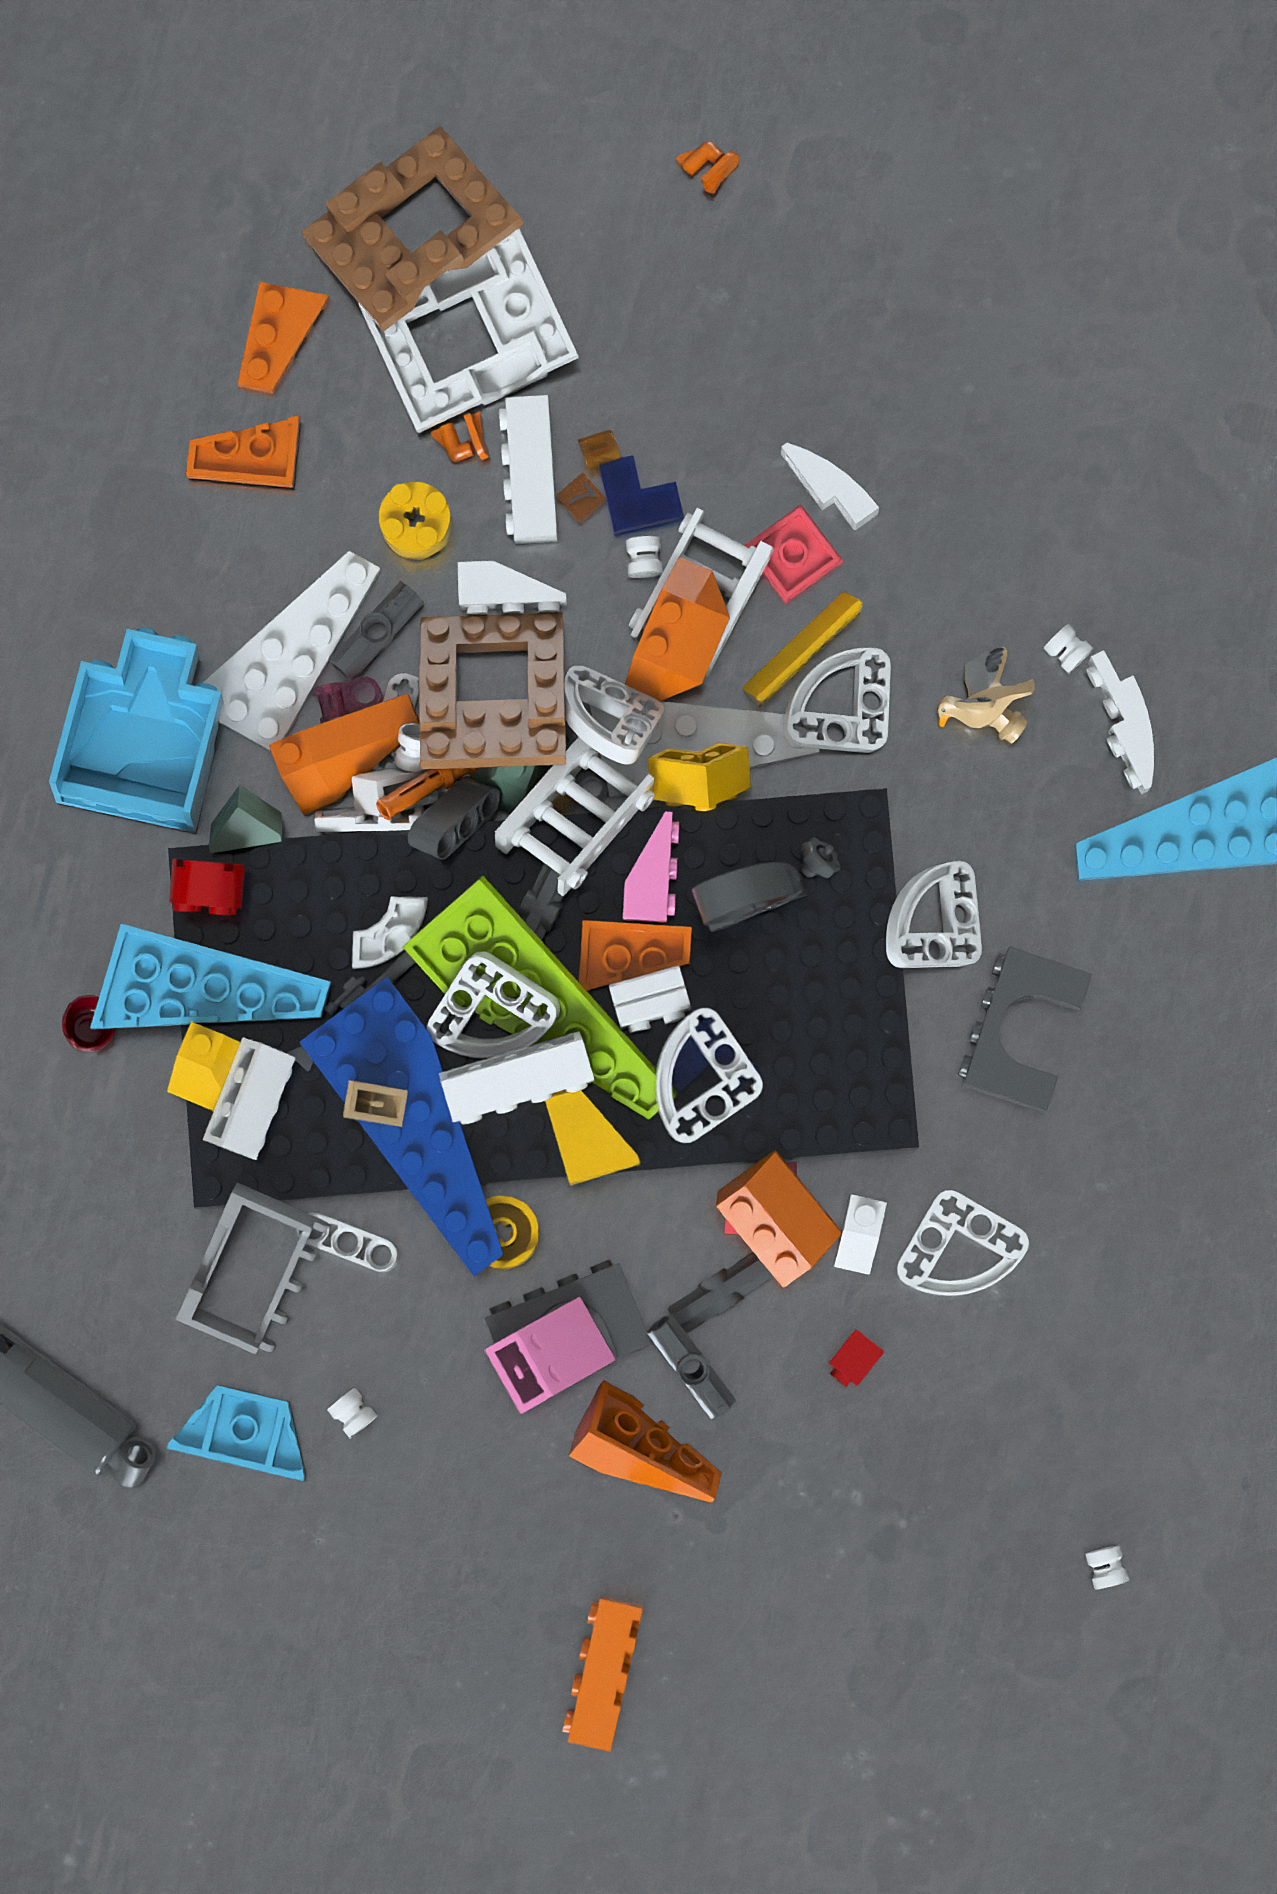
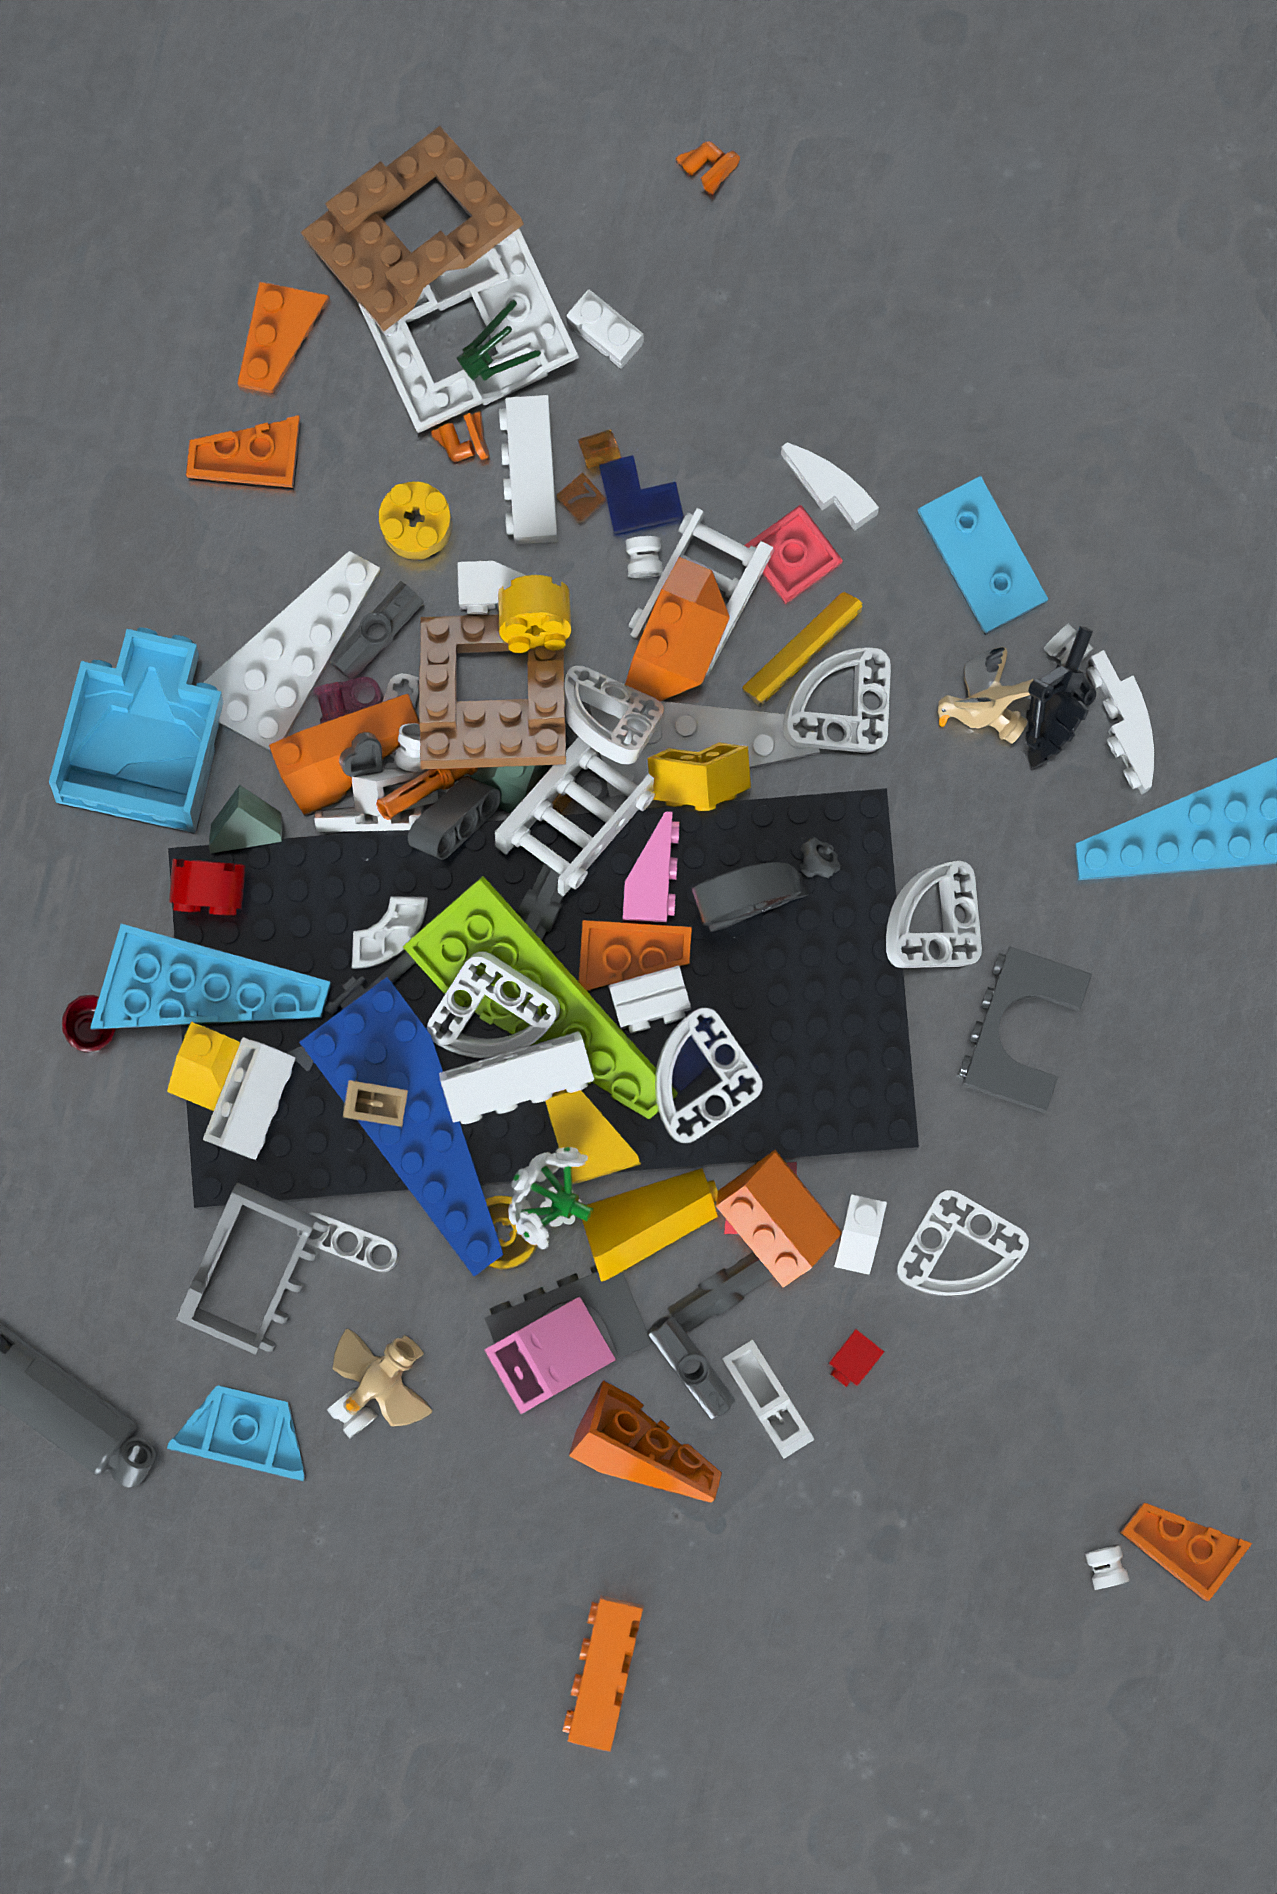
none -> tan animal [333,1329,432,1426]
none -> dark grey tile [339,732,383,777]
none -> dark green plant [456,300,541,381]
none -> yellow brick [498,575,571,653]
none -> white plant [509,1147,593,1249]
none -> white brick [566,289,644,369]
none -> yellow slope [582,1168,718,1282]
none -> white slope [722,1340,814,1459]
none -> medium azure plate [917,476,1049,634]
none -> black bar [1026,626,1097,768]
none -> orange wing [1120,1503,1252,1602]

